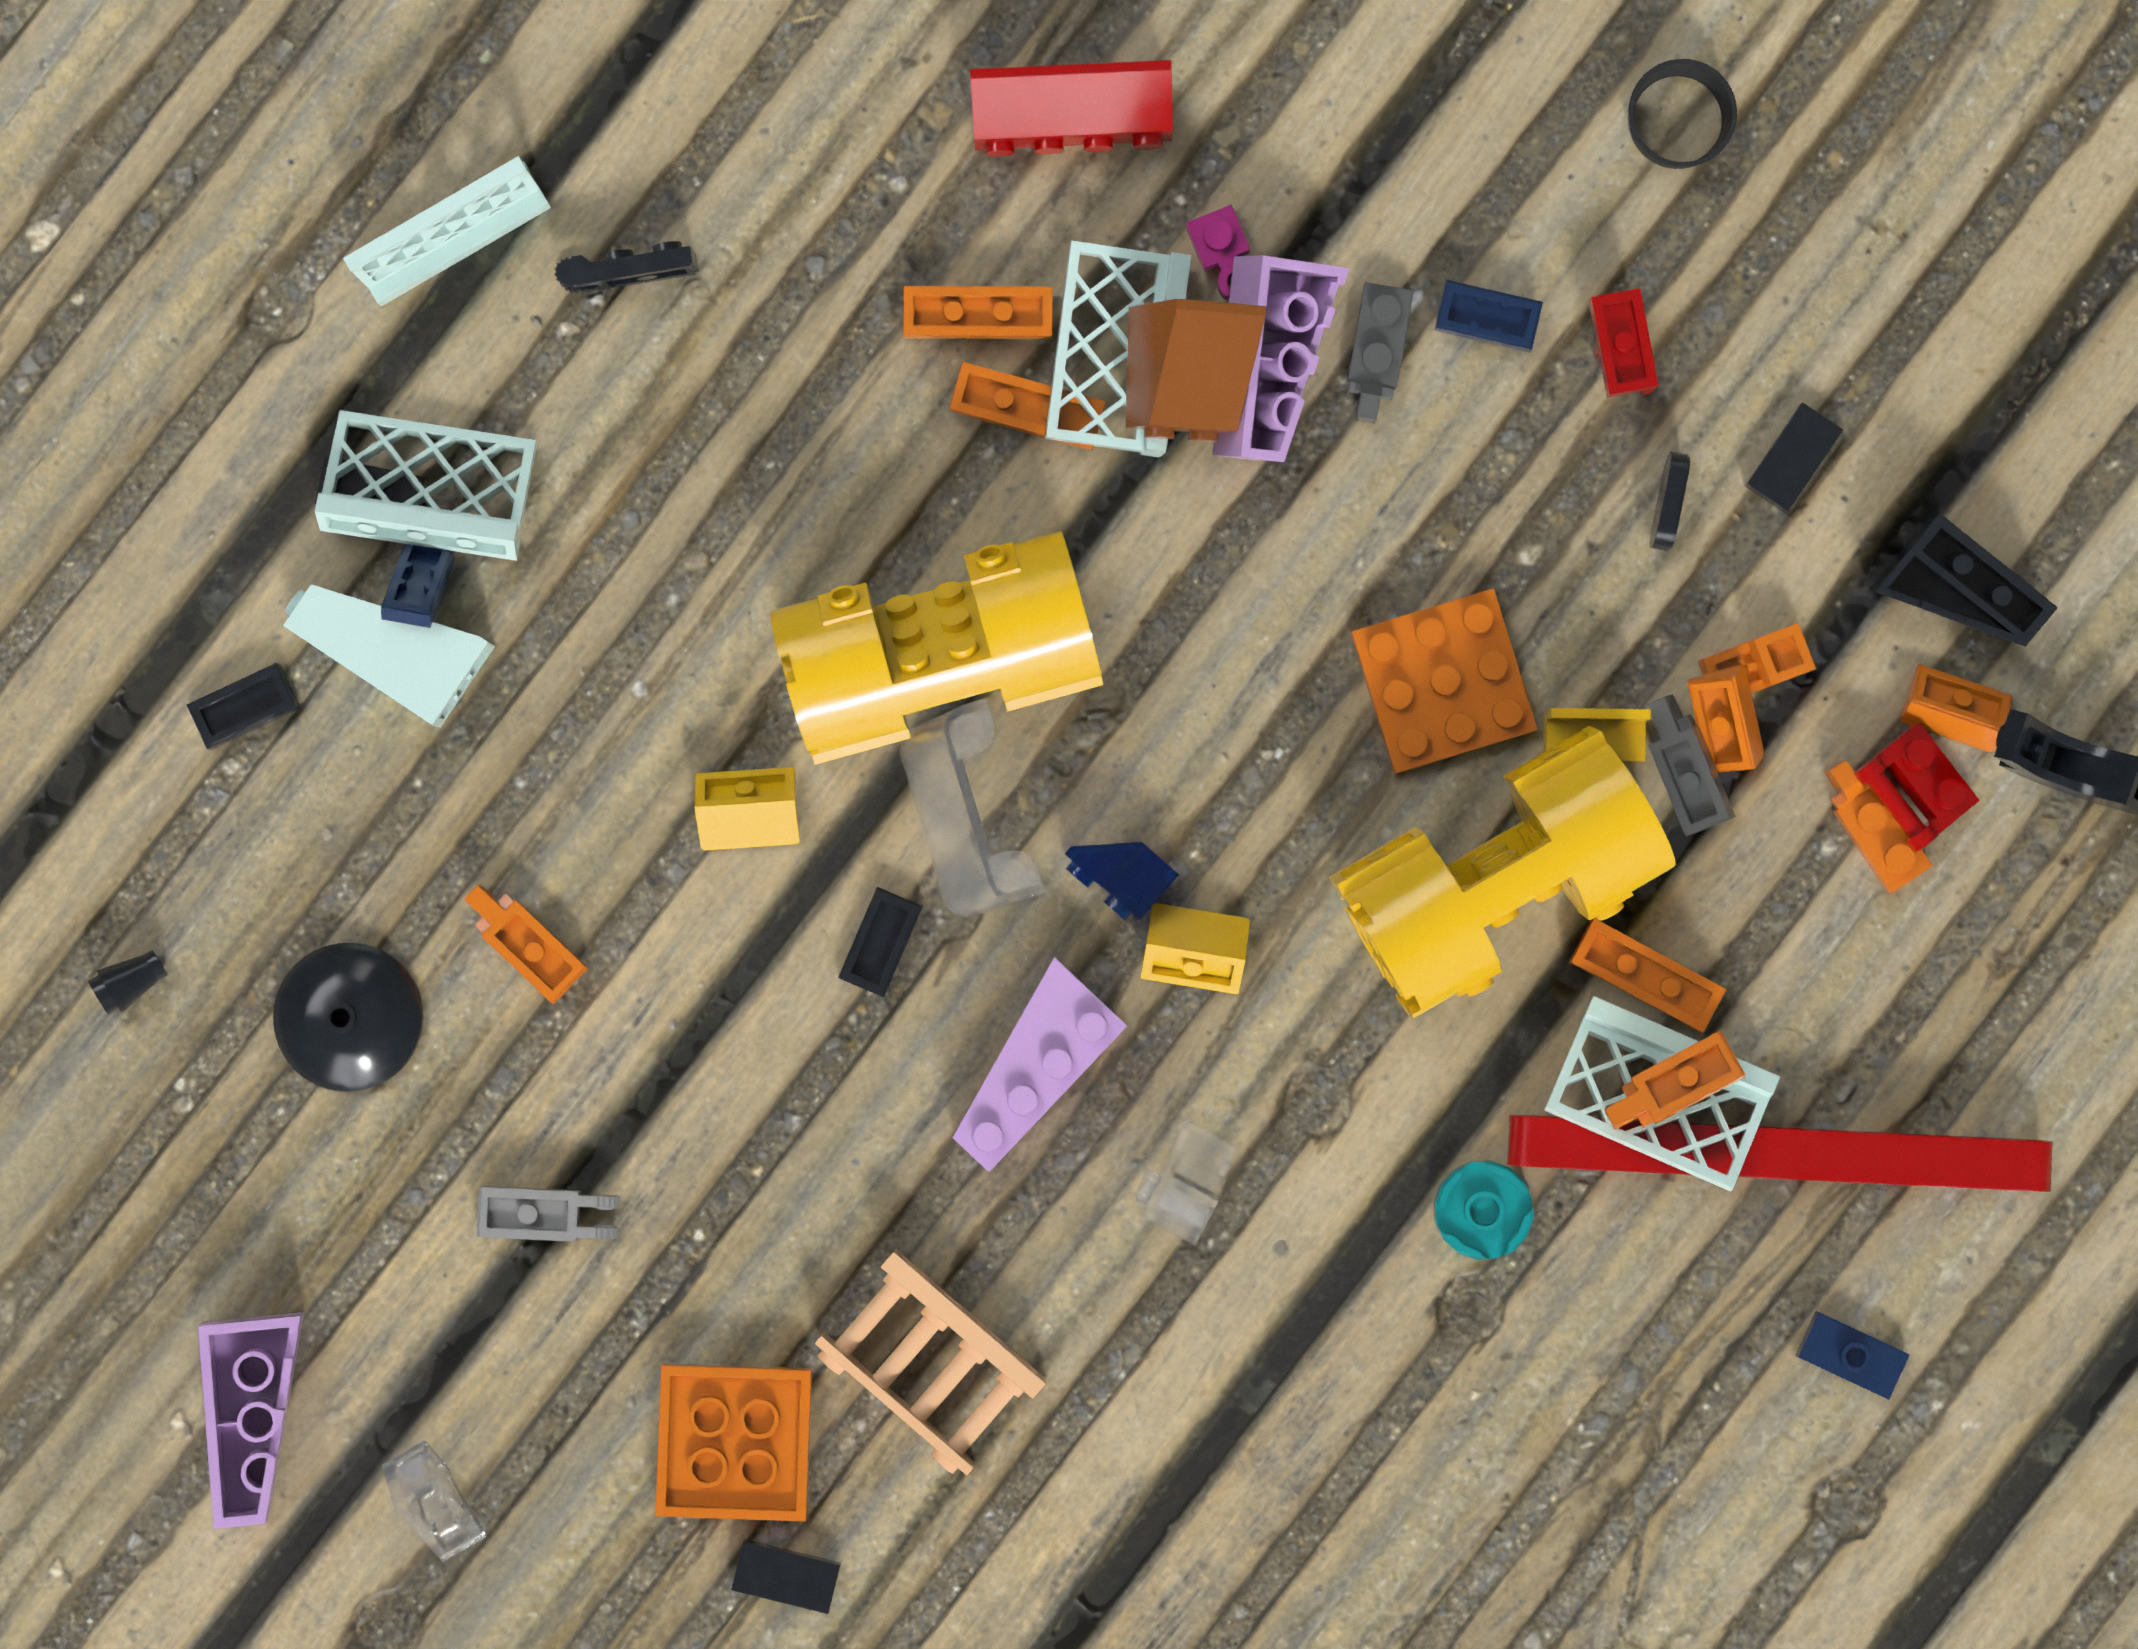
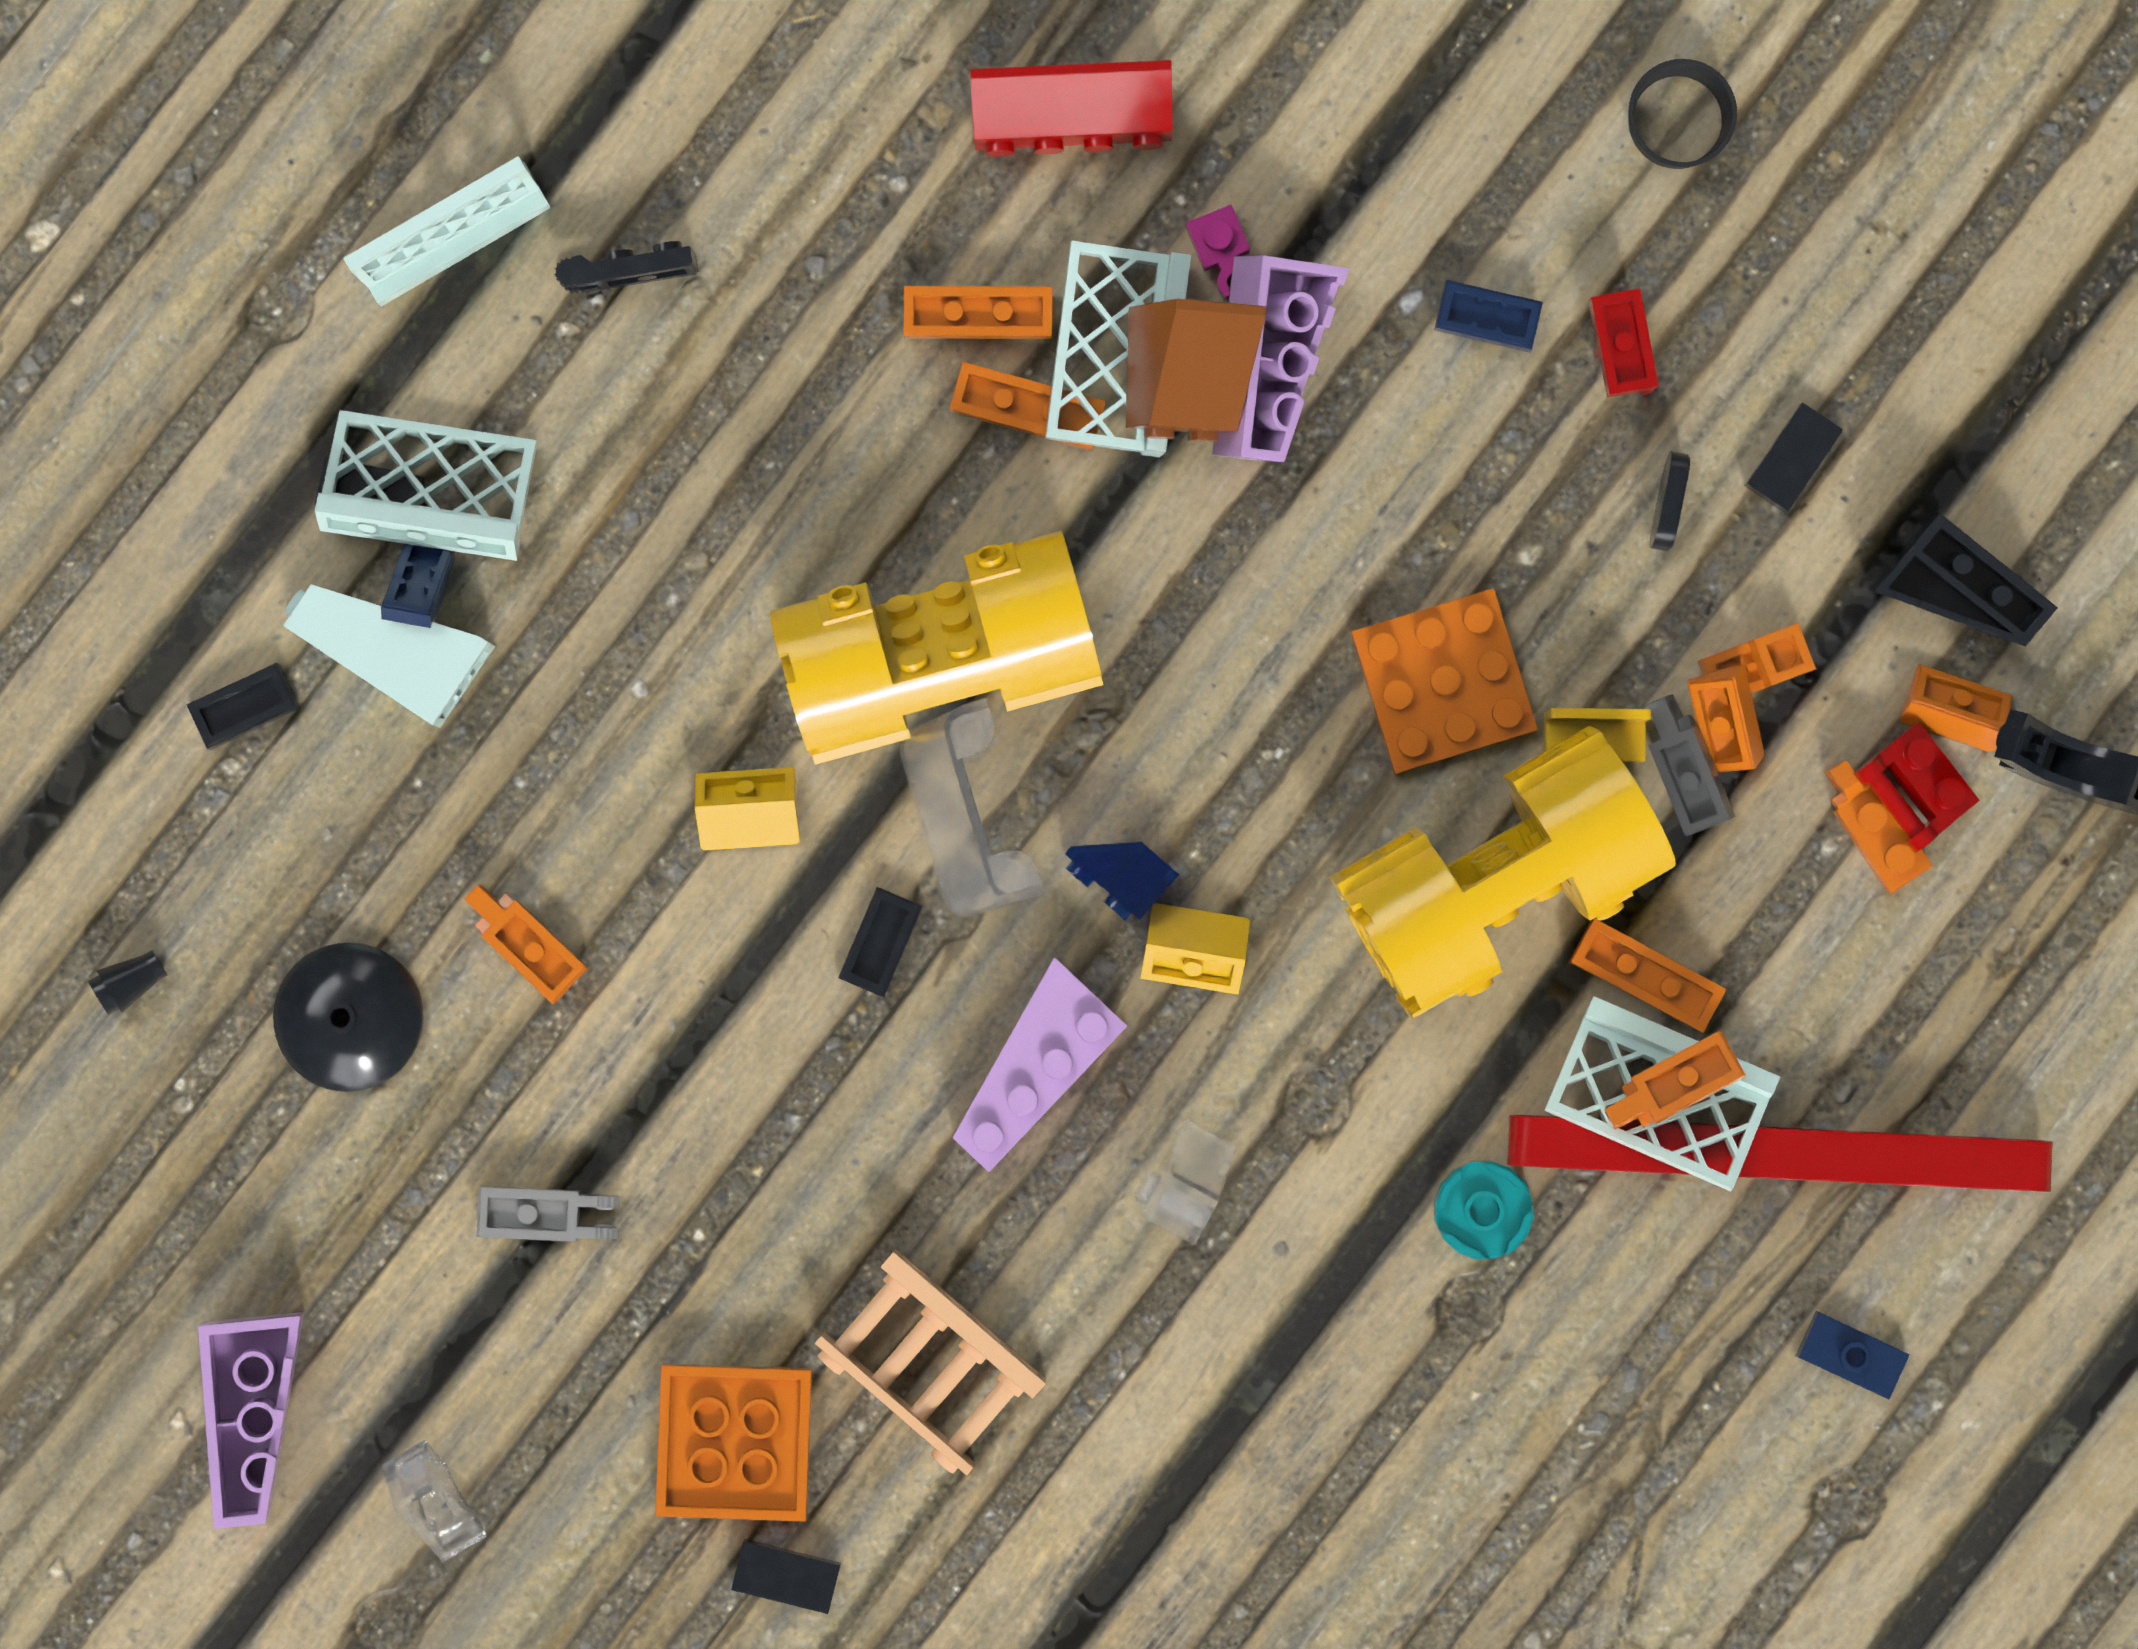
dark grey hinge [1347,282,1414,424] -> none

